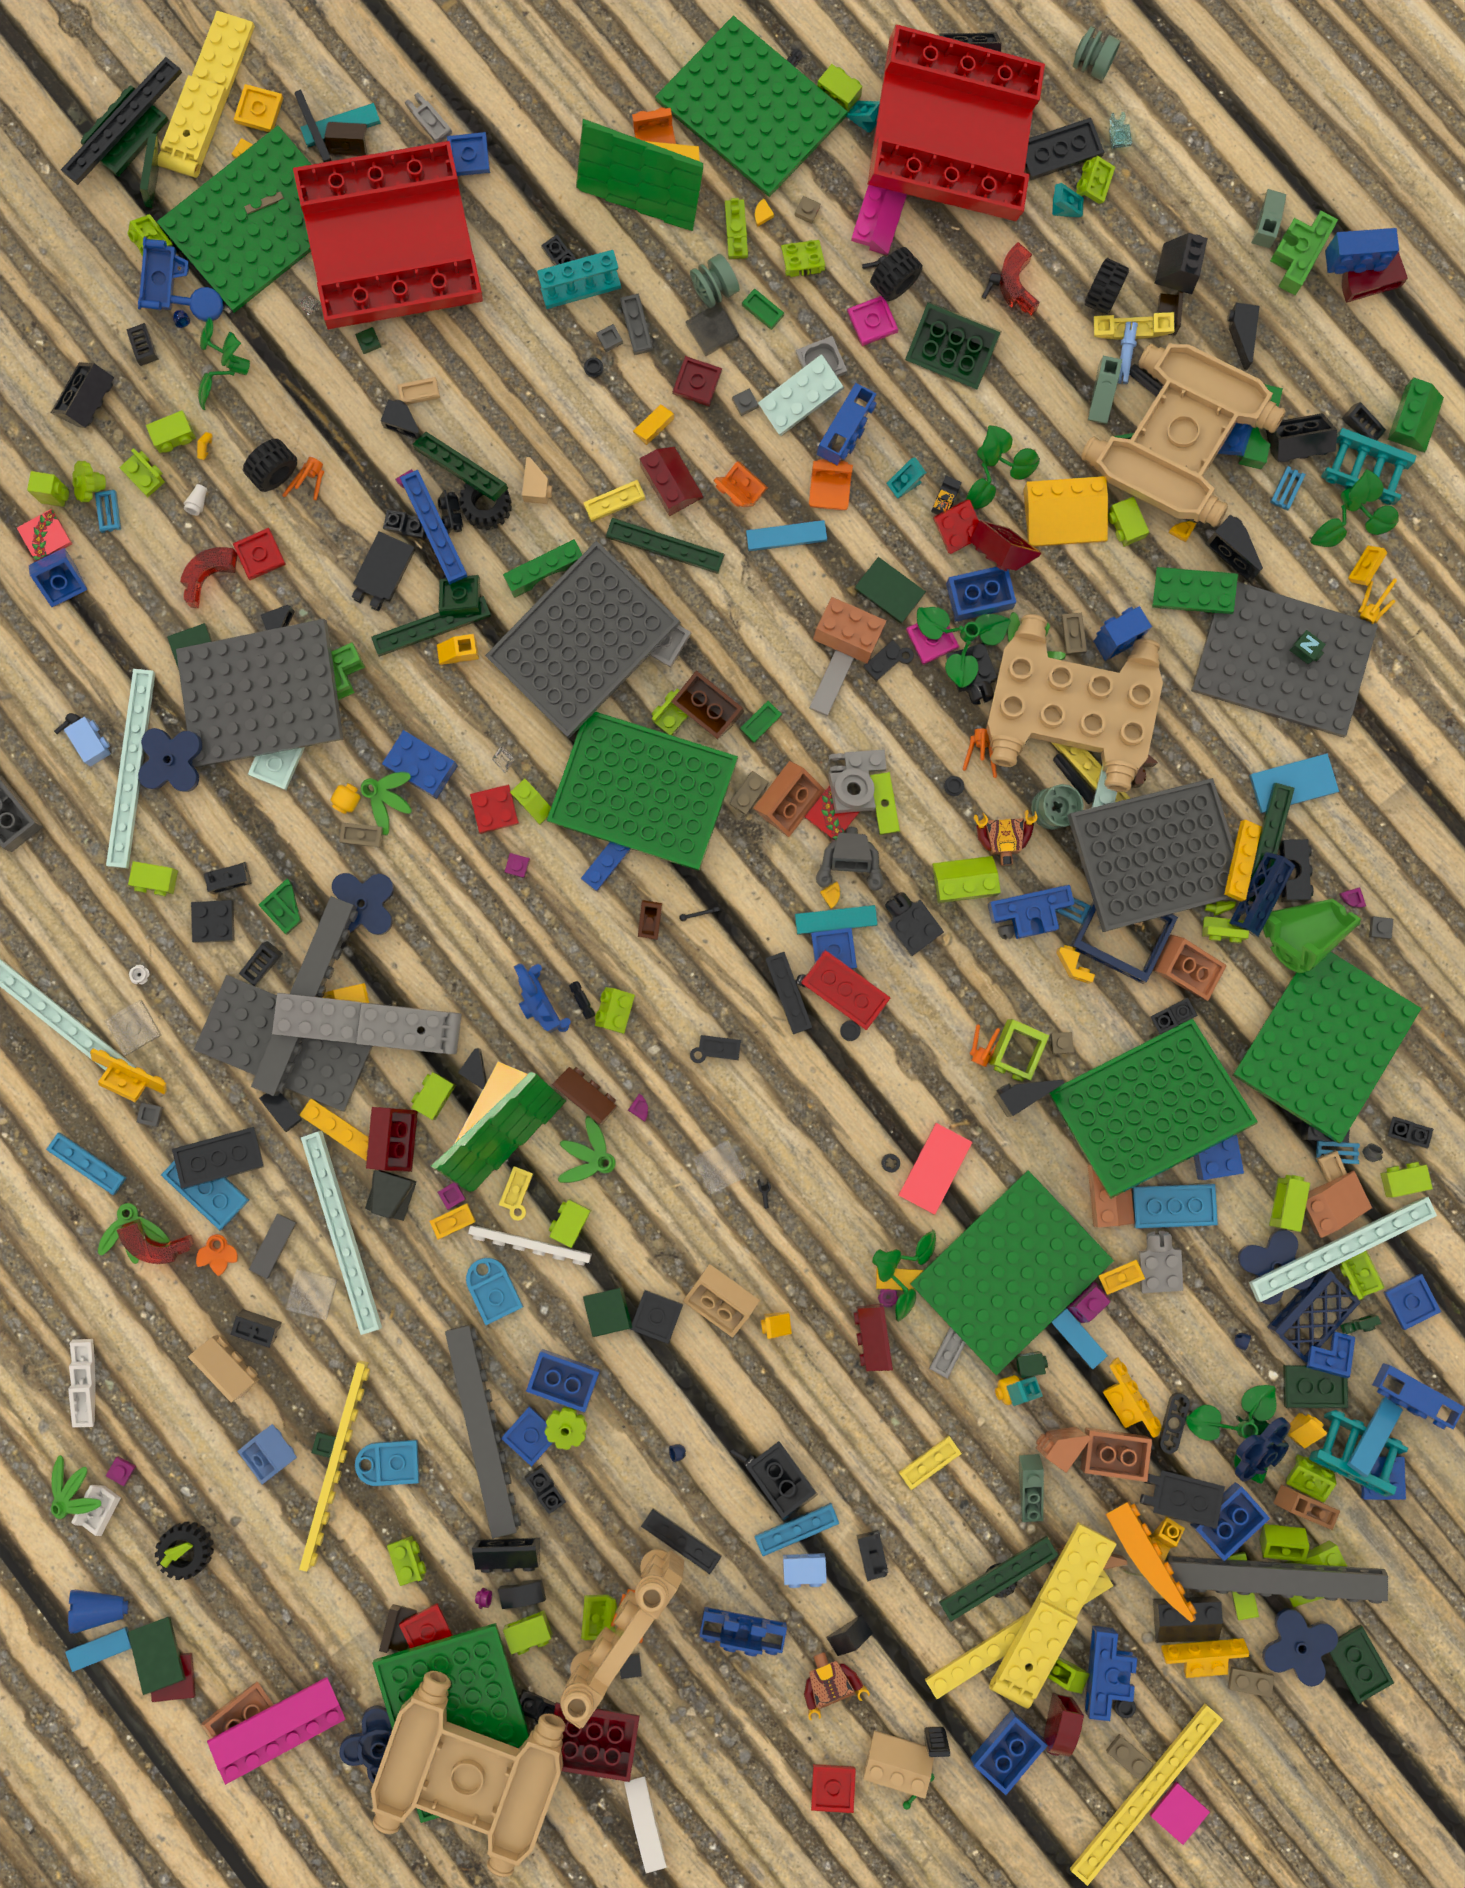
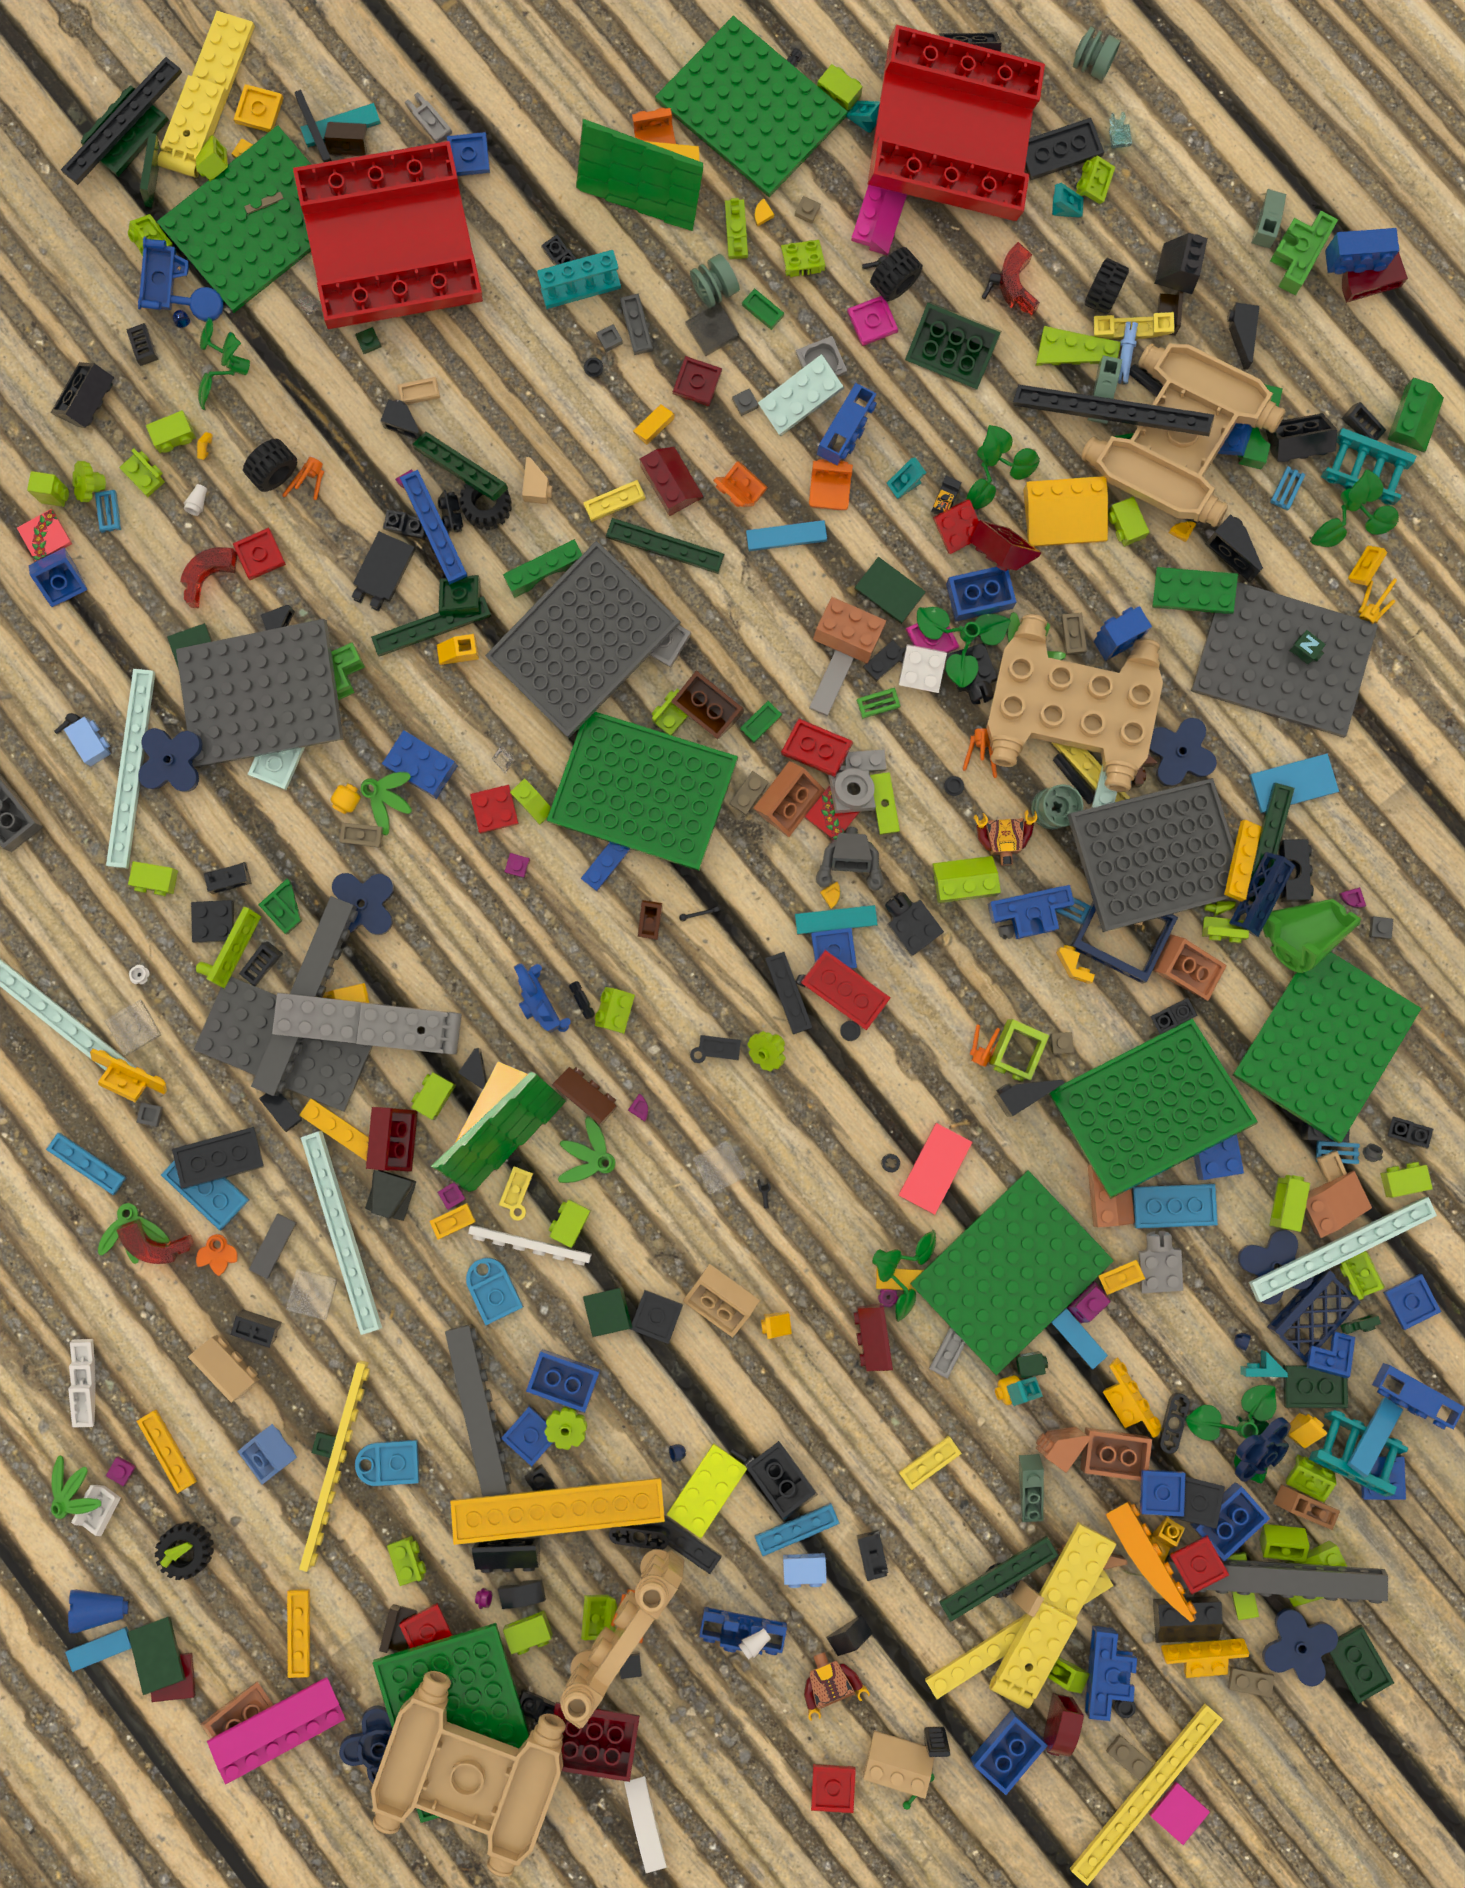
none -> yellow tile [137,1409,197,1494]
none -> lime slope [196,135,228,181]
none -> lime piece [196,907,262,989]
none -> yellow tile [287,1589,310,1678]
none -> yellow plate [450,1478,665,1545]
none -> black beam [609,1525,670,1550]
none -> neon yellow plate [667,1443,747,1538]
none -> white cone [738,1628,771,1660]
none -> lime plant [747,1031,786,1072]
none -> red tile [781,719,853,777]
none -> bright green tile [856,688,901,719]
none -> white brick [899,644,947,693]
none -> tan tile [1011,1580,1044,1617]
none -> black plate [1013,384,1214,437]
none -> lime wing [1035,326,1121,366]
none -> blue plate [1140,1470,1185,1516]
none -> dark blue plant [1149,718,1217,787]
none -> red tile [1170,1535,1229,1594]
none -> teal slope [1240,1350,1288,1377]

